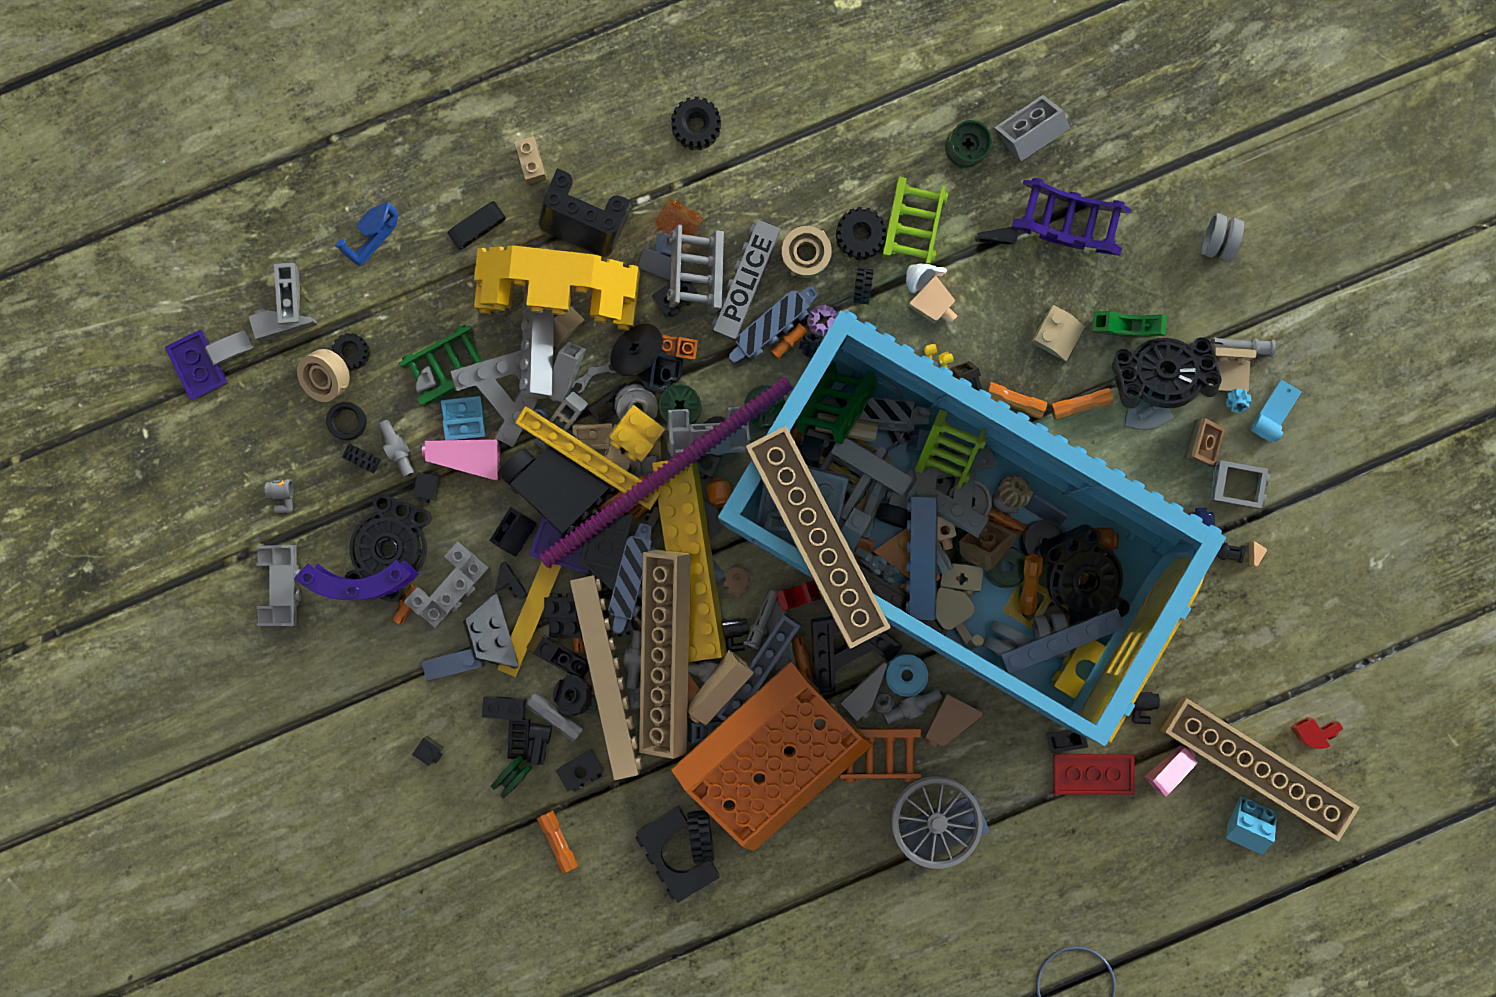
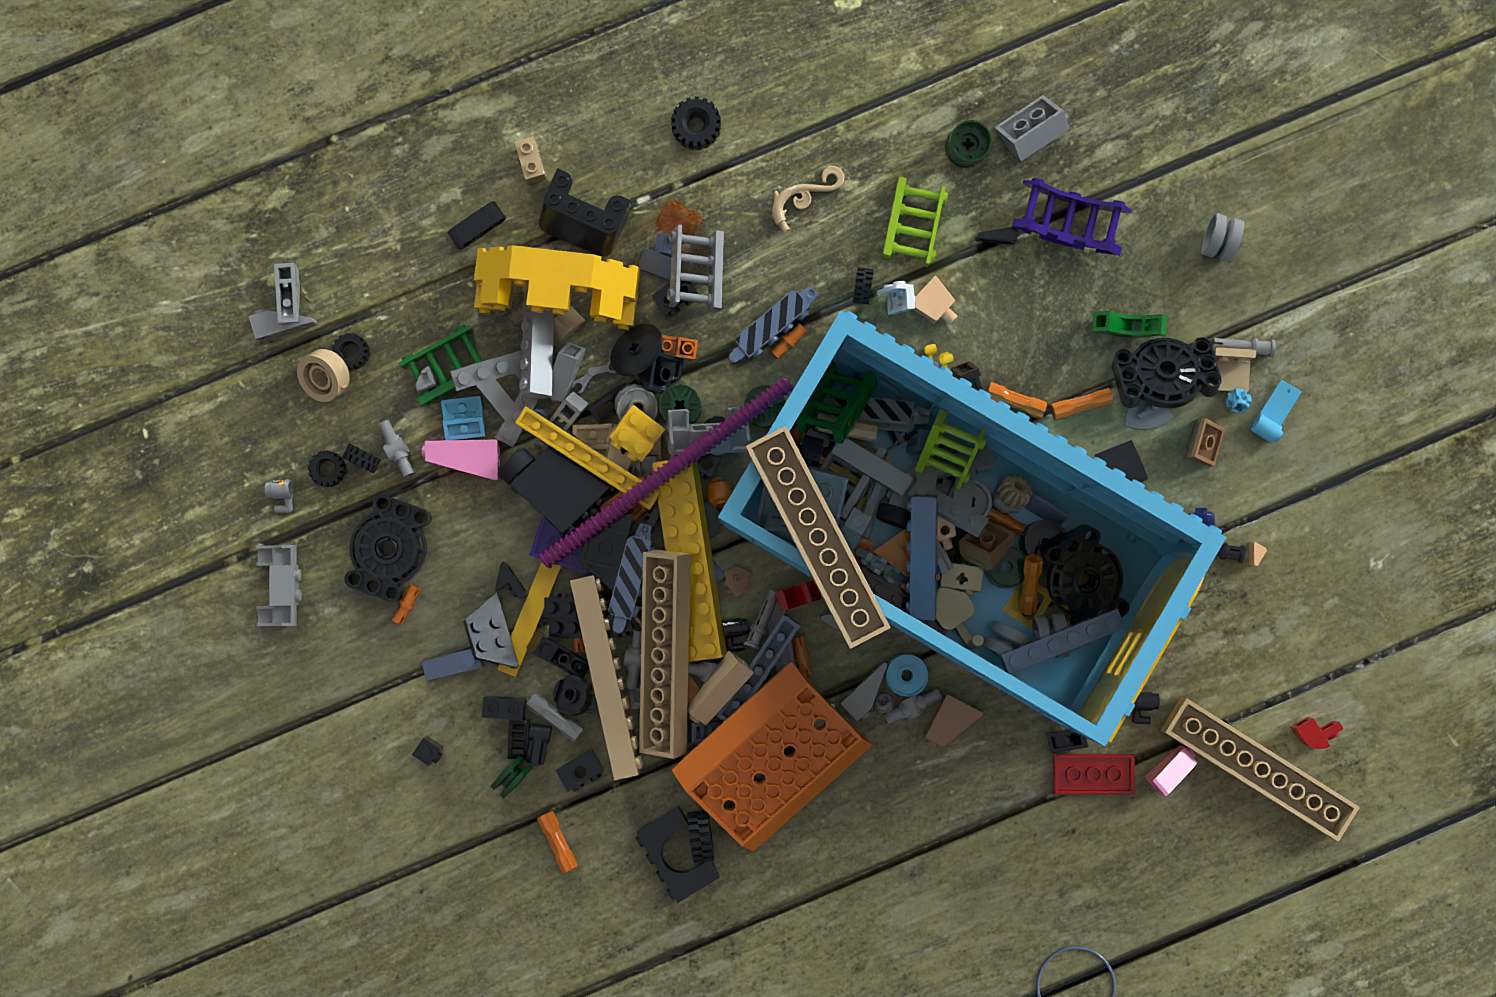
dark purple plate [165,329,228,401] -> none
light grey slope [205,330,253,366] -> none
dark purple fence [294,560,419,601] -> none
black tyre [326,402,367,441] -> none
blue piece [335,201,398,265] -> none
light grey bracket [404,541,489,628] -> none
black brick [413,472,441,503] -> none
black brick [489,507,537,557] -> none
light grey brick [711,220,780,342] -> none
tan piece [781,226,832,278] -> none
black gear [799,333,822,358] -> none
lavender gear [807,304,838,337] -> none
black plate [811,615,902,694] -> none
black tyre [836,207,886,260] -> none
orange fence [839,728,921,782] -> none
light grey wheel [891,776,983,869] -> none
sand blue plate [900,794,990,858] -> none
white hat [906,264,947,294] -> none
tan slope [1031,305,1085,361] -> none
yellow arch [1051,640,1106,699] -> none
orange head [1088,527,1118,554] -> none
light grey window [1209,460,1270,509] -> none
medium azure slope [1226,795,1278,855] -> none
none -> black tyre [308,451,347,487]
none -> tan plant [772,166,845,233]
none -> white bracket [877,281,916,315]
none -> black slope [1094,440,1148,482]

